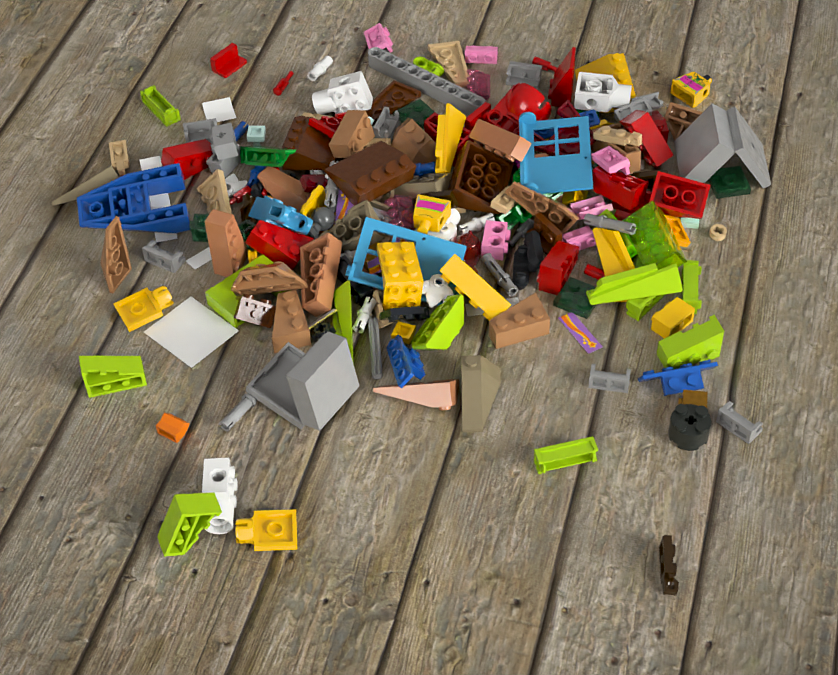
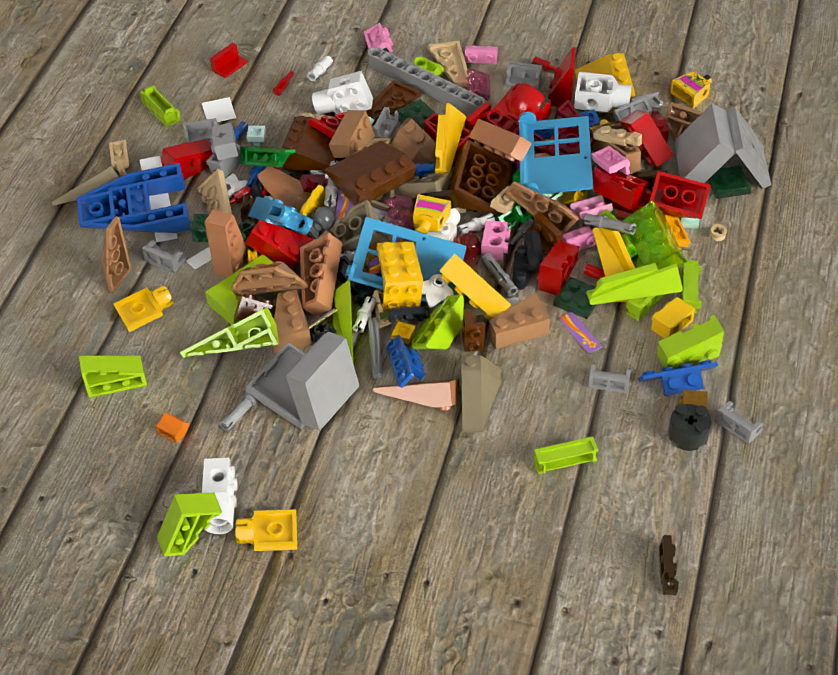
white sticker [144,296,239,368] -> none
none -> lime wedge [180,307,279,358]
none -> reddish brown bracket [461,309,485,352]

